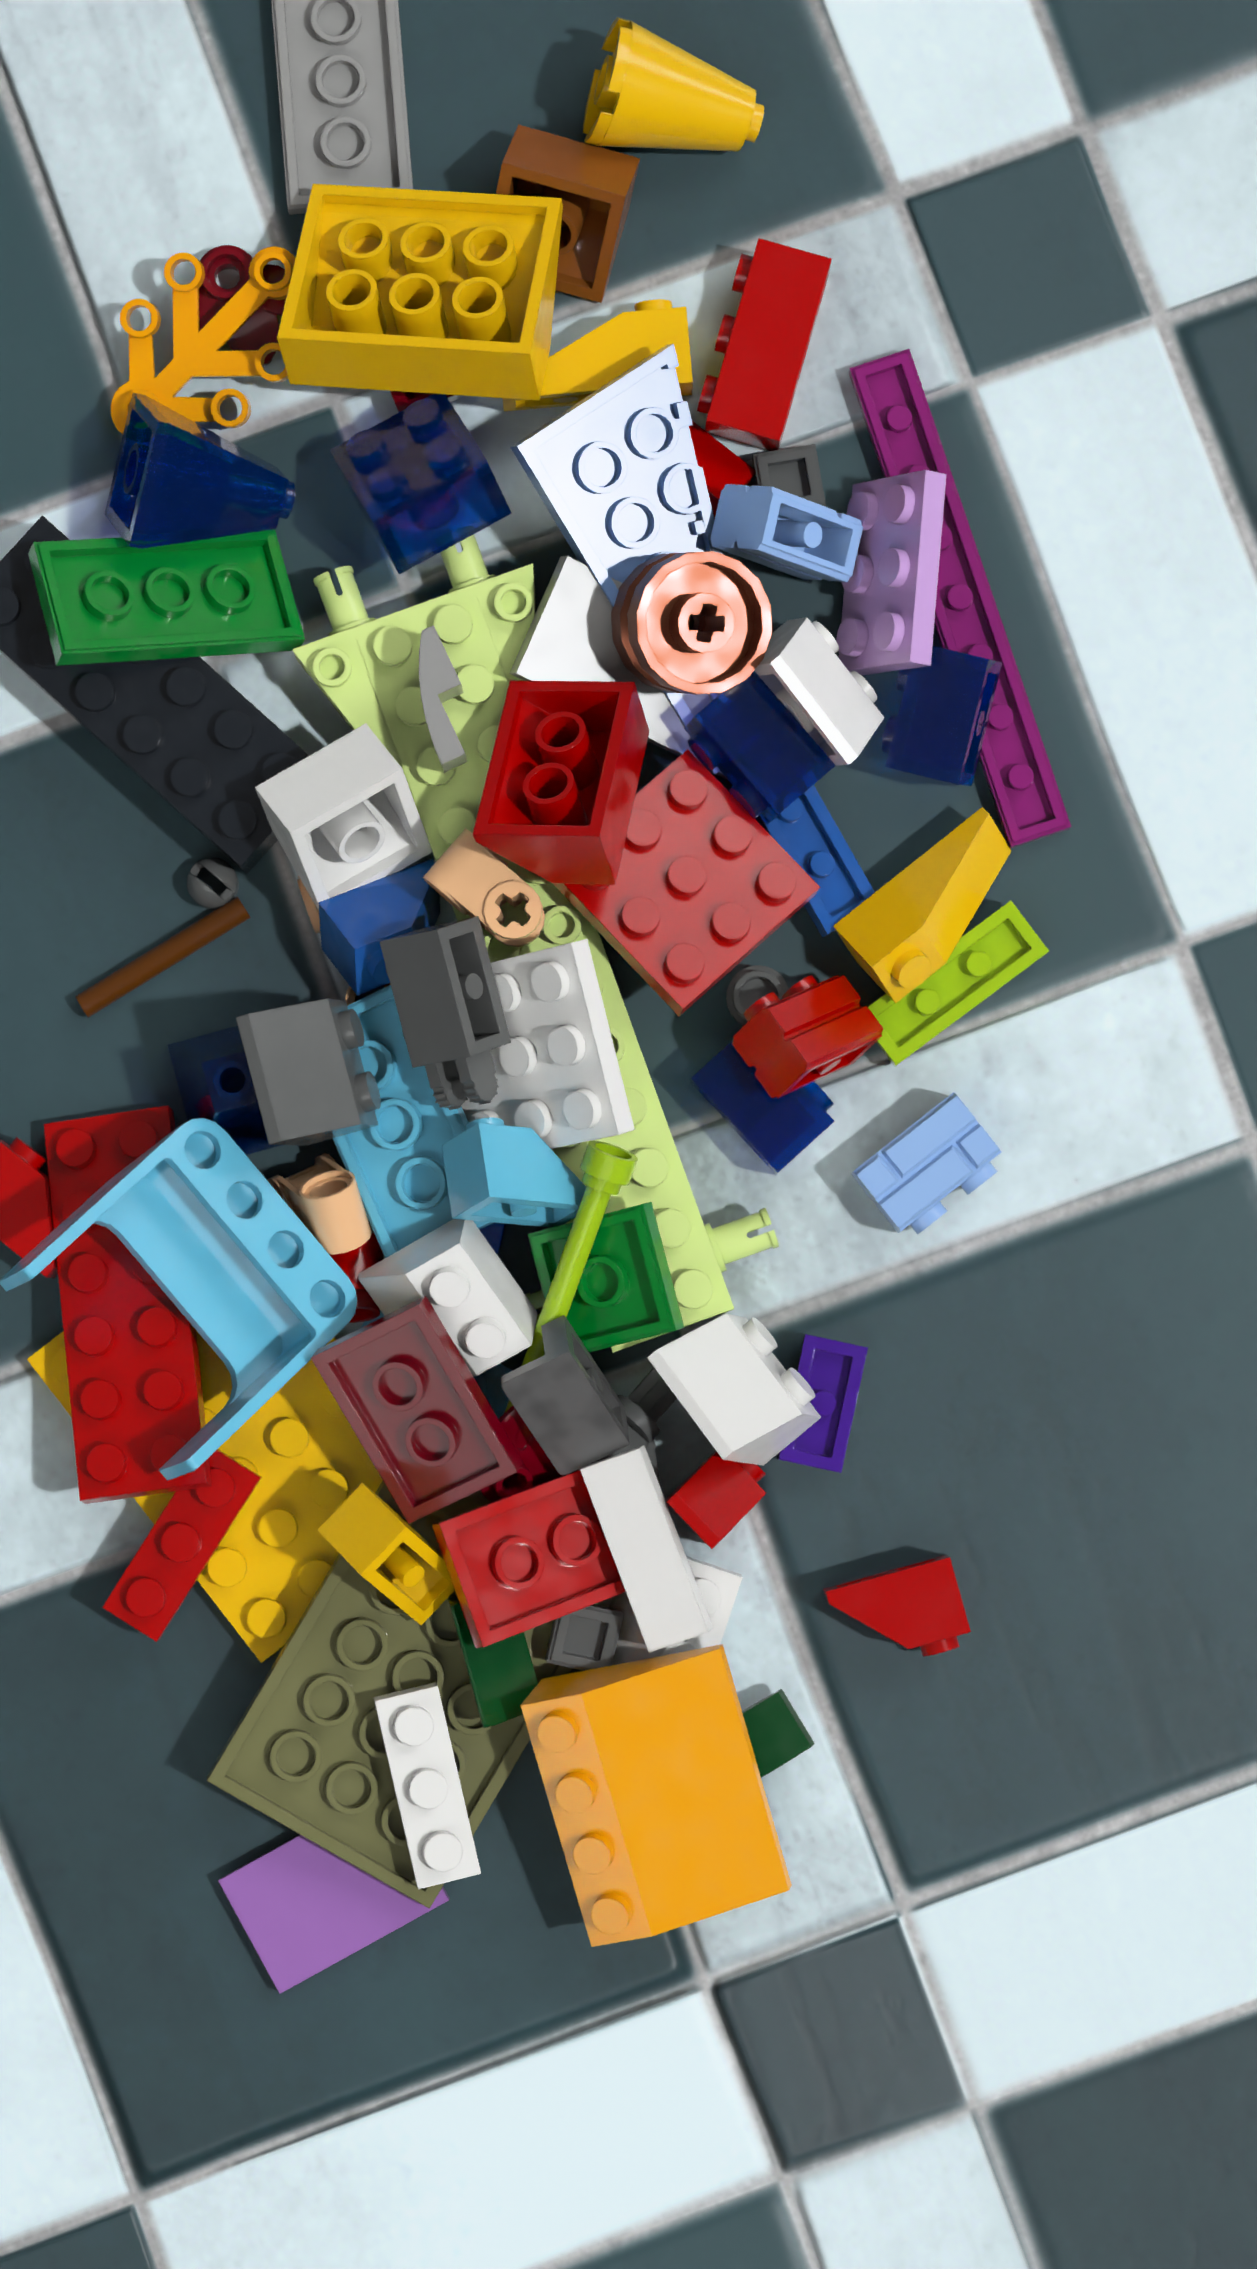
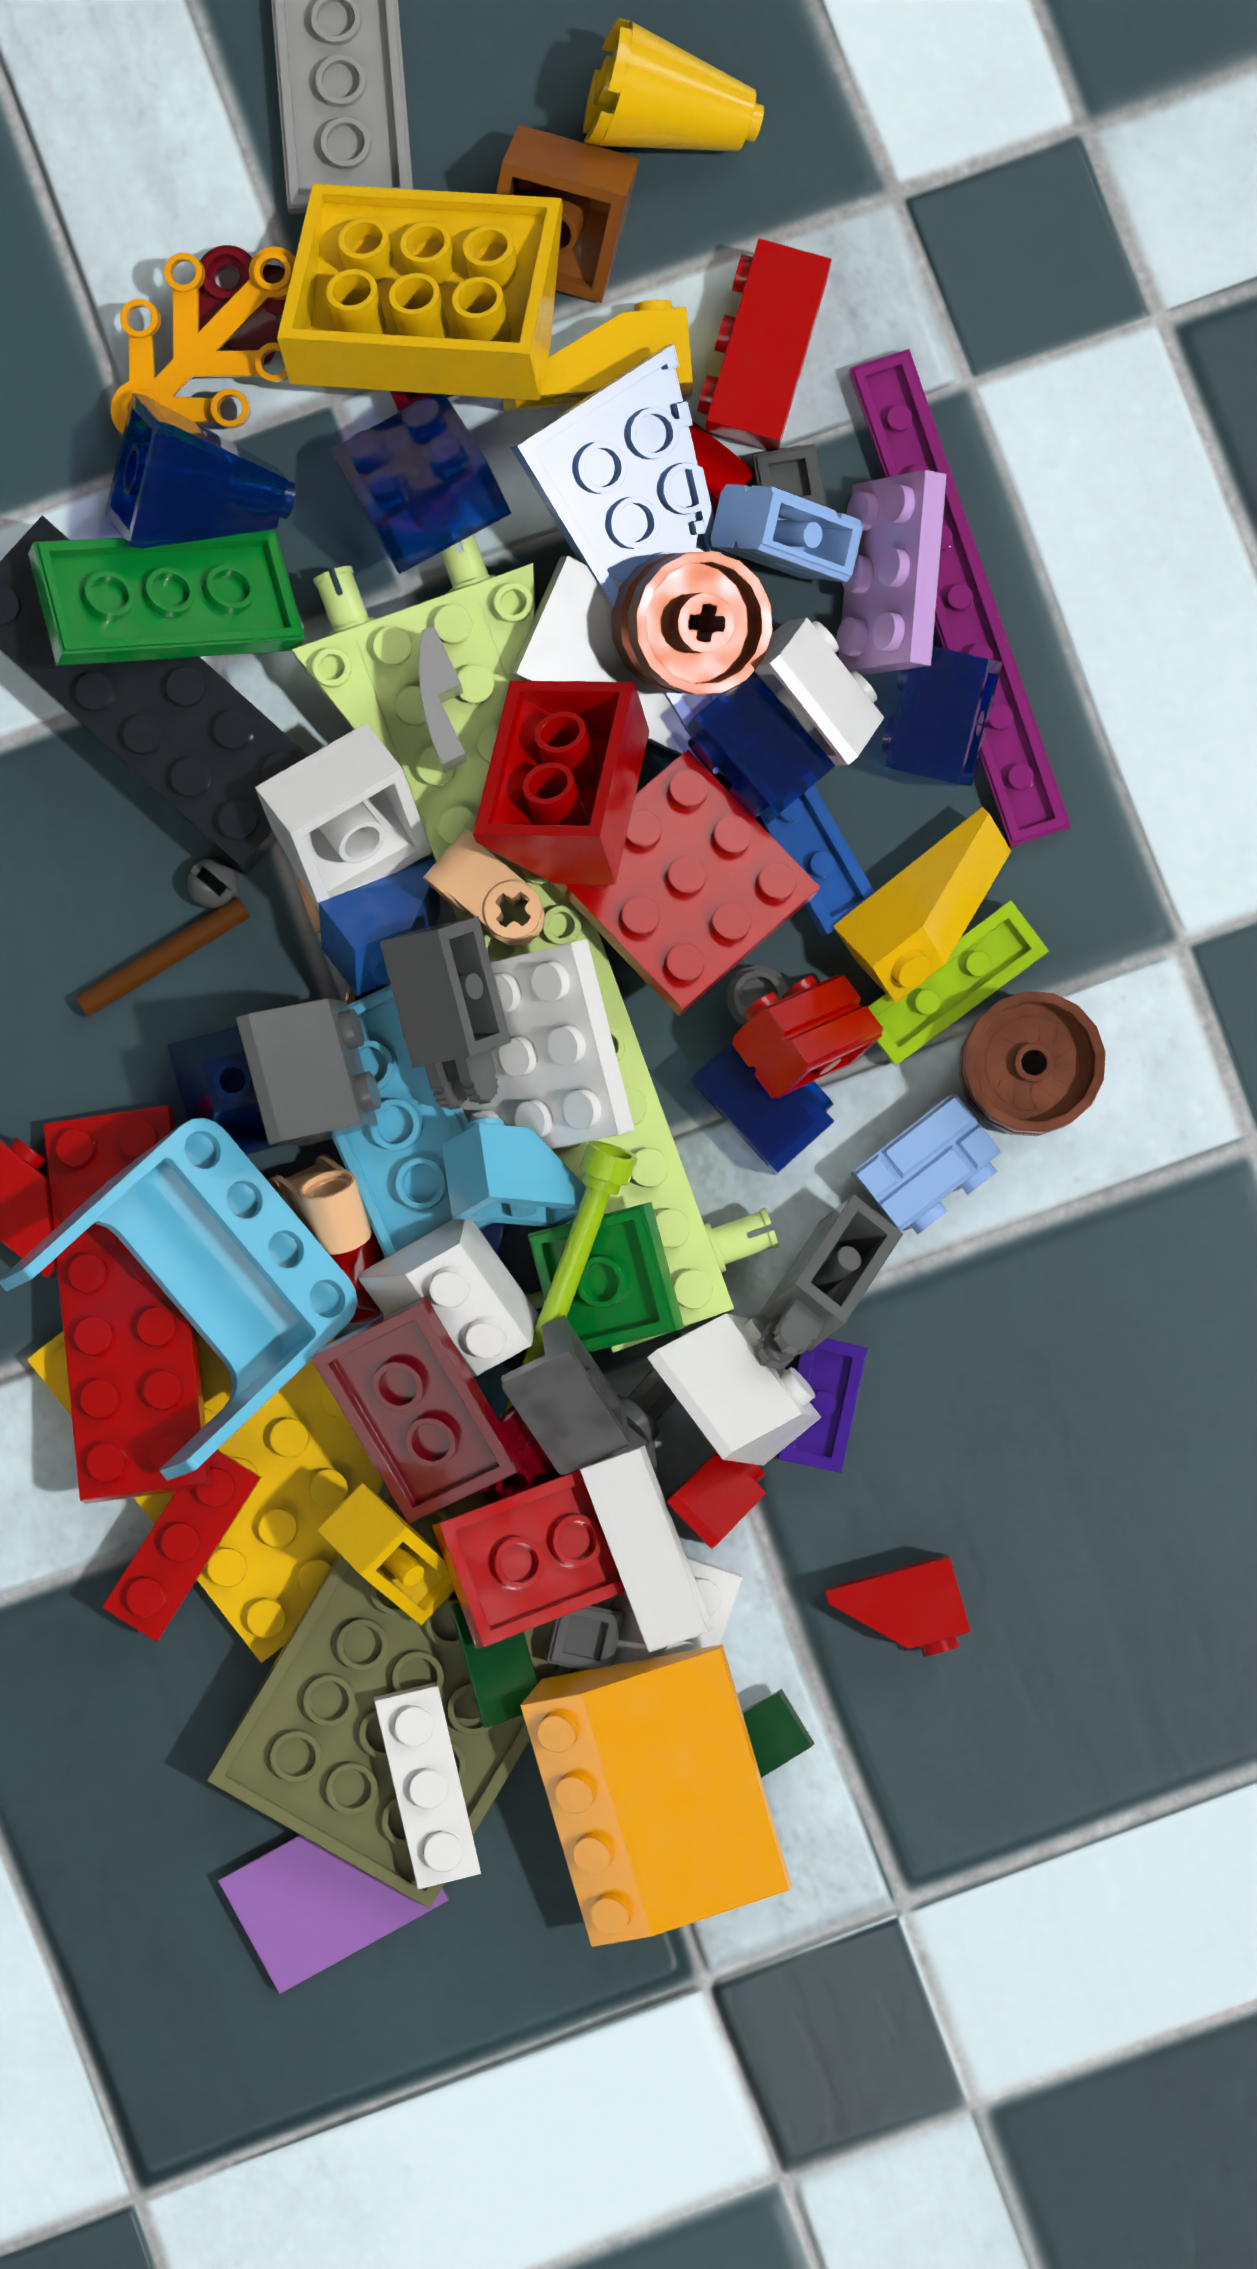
none -> dark grey hinge [755,1194,903,1371]
none -> copper wheel [959,991,1106,1136]

